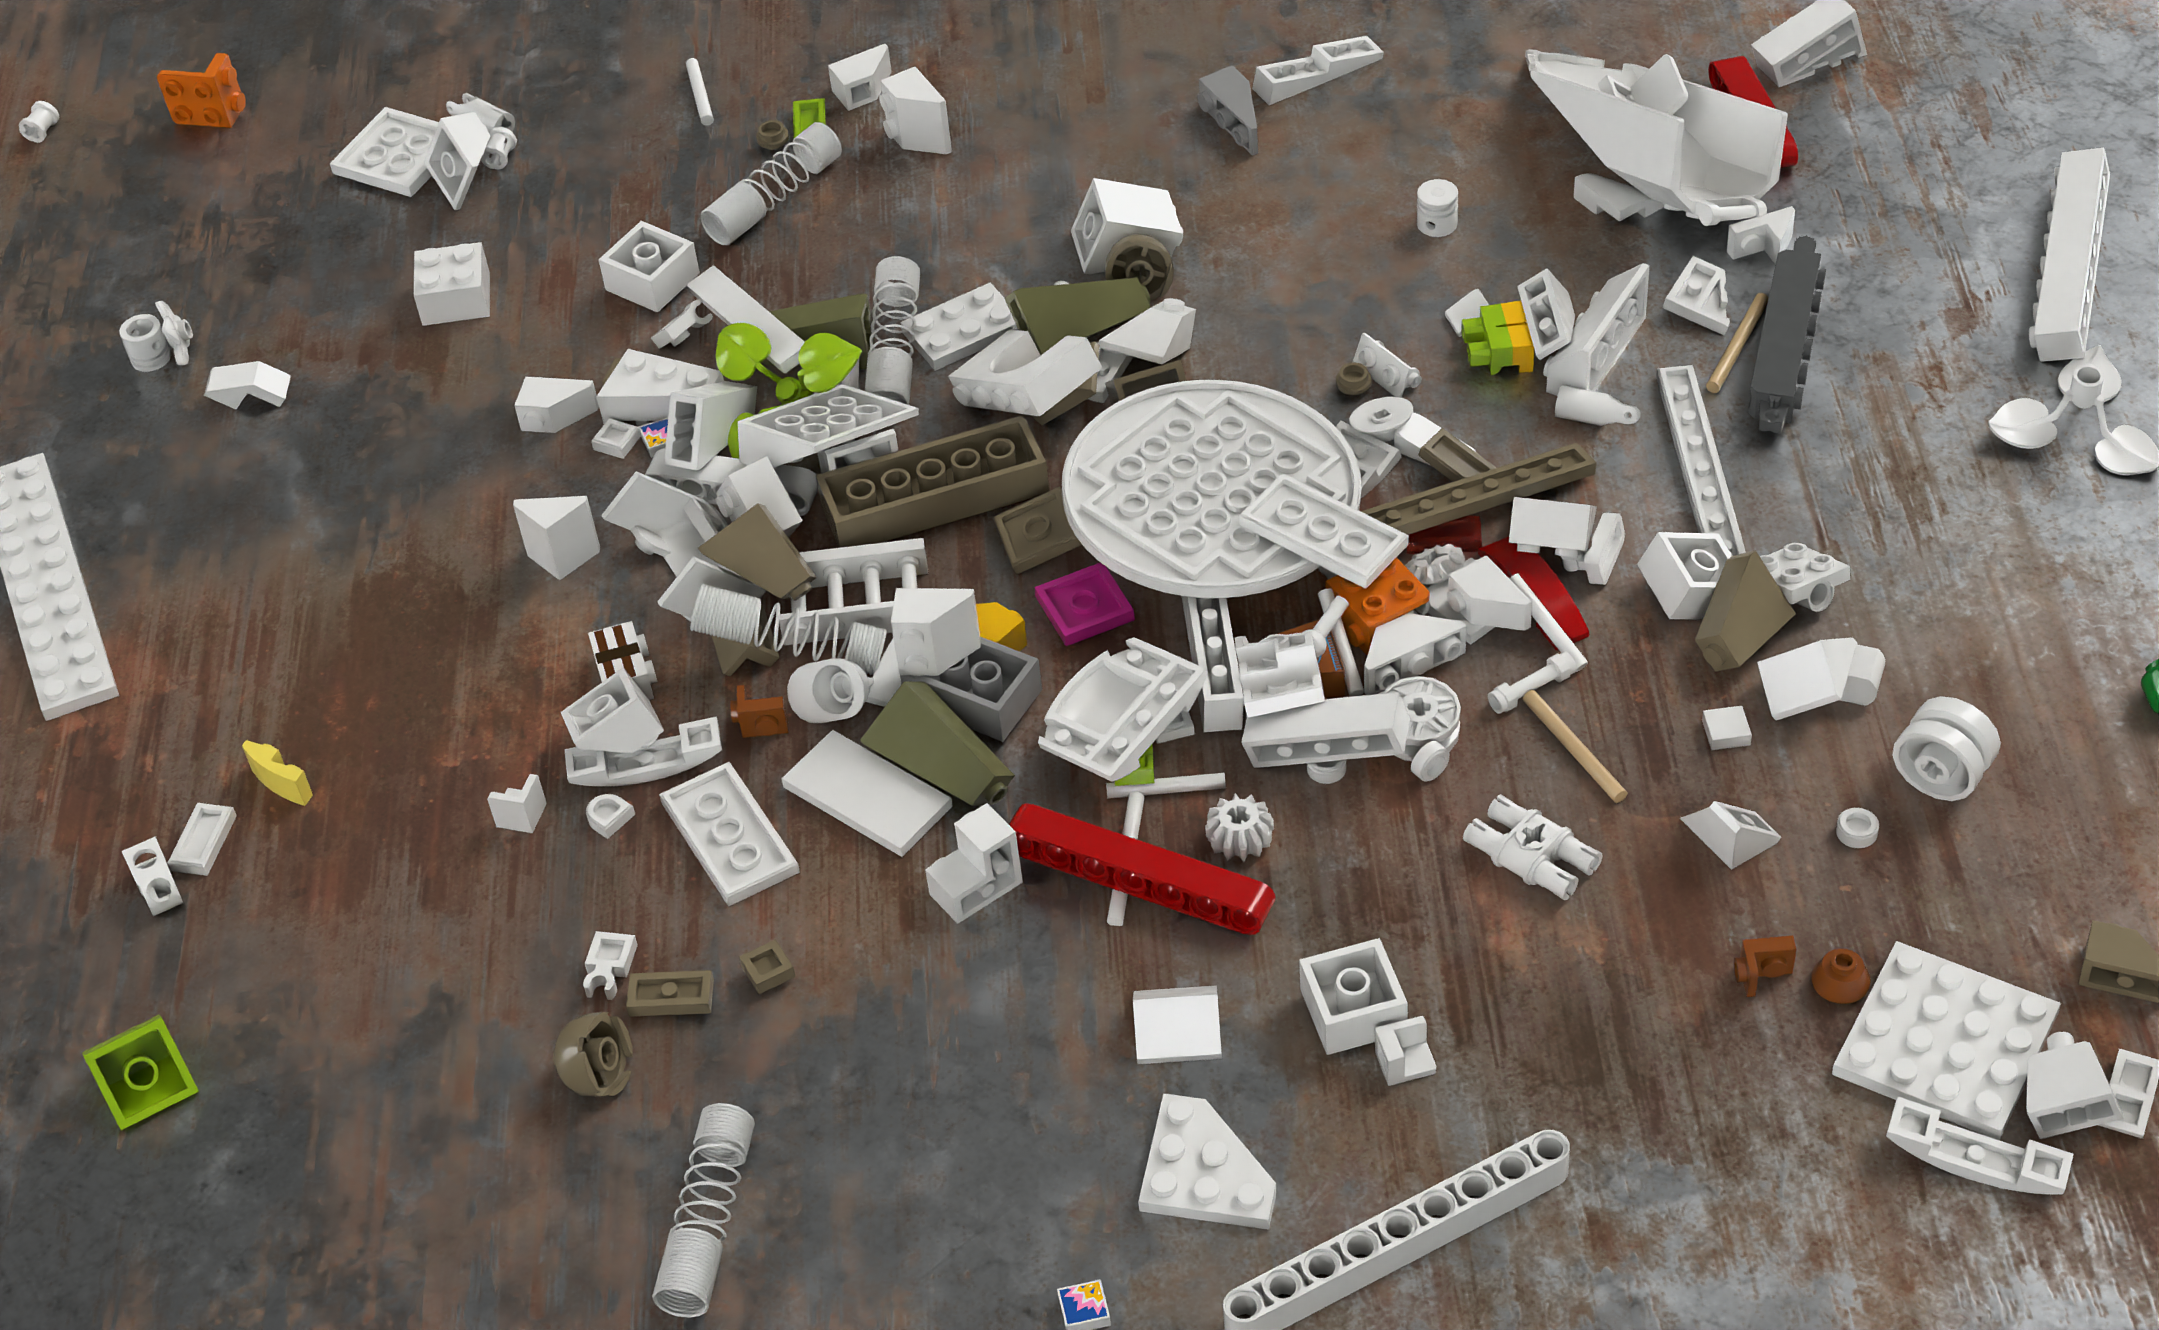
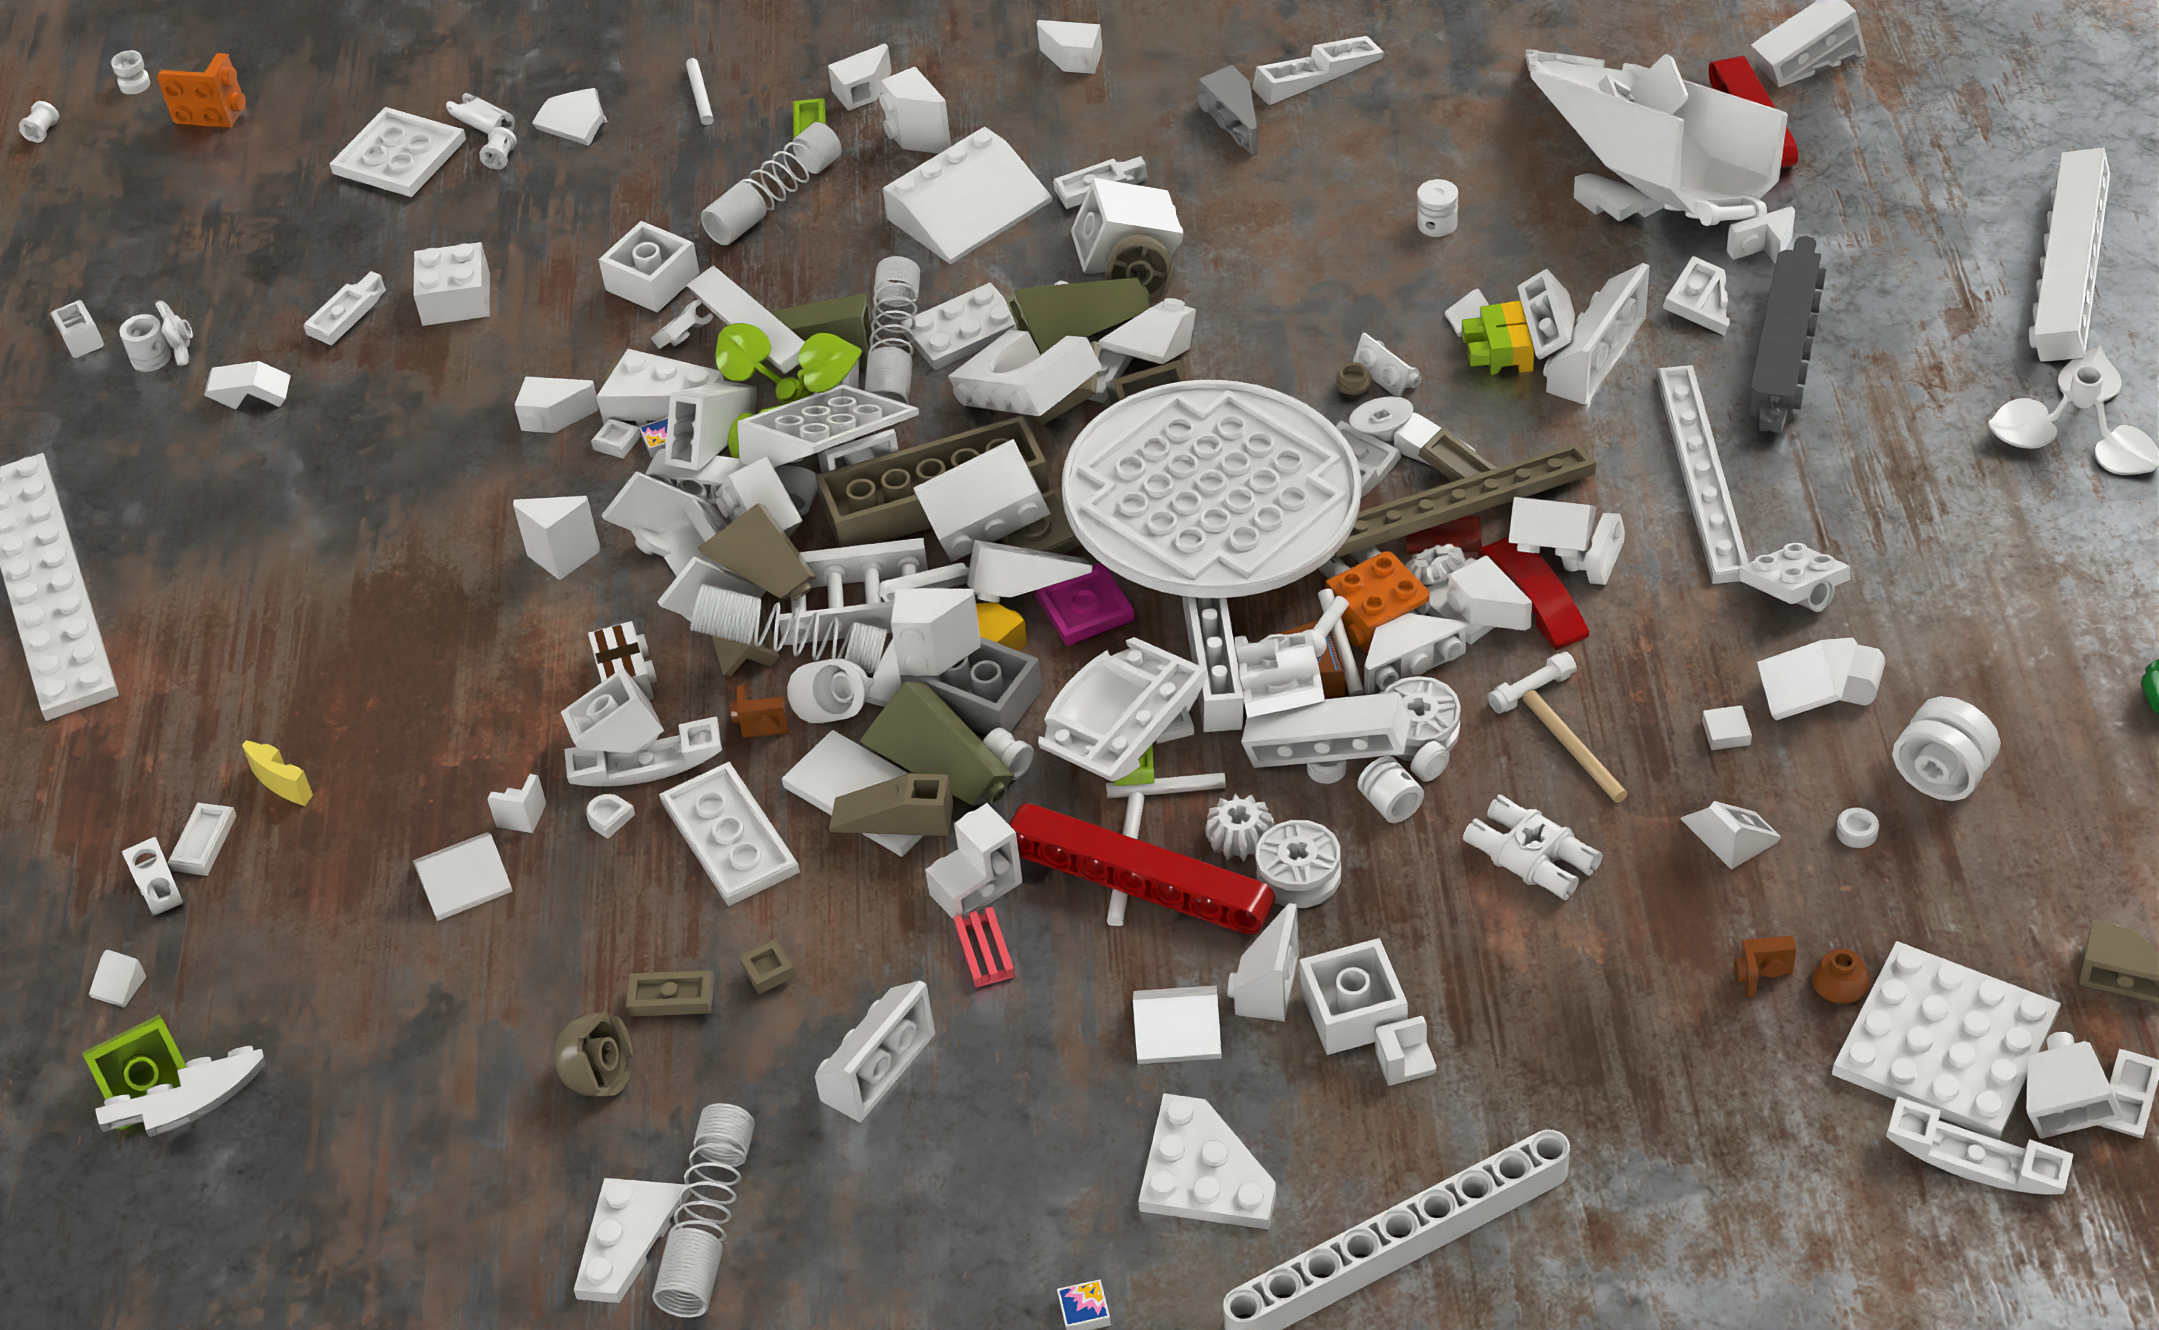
white slope [424,112,490,210] -> none
white plate [583,931,637,1000] -> none
dark tan plate [756,120,789,150] -> none
white tile [1239,473,1409,589] -> none
white bar [1509,573,1588,672] -> none
white piece [1555,385,1641,426] -> none
white slope [1637,532,1732,620] -> none
dark tan slope [1695,550,1796,672] -> none
tan bar [1706,293,1769,393] -> none
none -> white slope [50,300,104,358]
none -> white slope [89,950,146,1008]
none -> white slope [95,1046,266,1137]
none -> white wheel [111,50,151,95]
none -> white hinge [303,271,386,346]
none -> white slope [413,832,513,921]
none -> white slope [532,88,607,146]
none -> white wing [574,1178,691,1303]
none -> white slope [815,981,936,1123]
none -> dark tan slope [829,773,953,836]
none -> white axle [878,563,969,603]
none -> white slope [883,126,1052,265]
none -> white slope [914,439,1051,562]
none -> coral tile [953,907,1015,988]
none -> white slope [967,540,1092,602]
none -> white wheel [983,728,1034,780]
none -> white slope [1037,20,1102,74]
none -> white hinge [1053,156,1148,209]
none -> white slope [1227,903,1299,1022]
none -> white wheel [1255,820,1341,908]
none -> white piece [1358,756,1424,823]

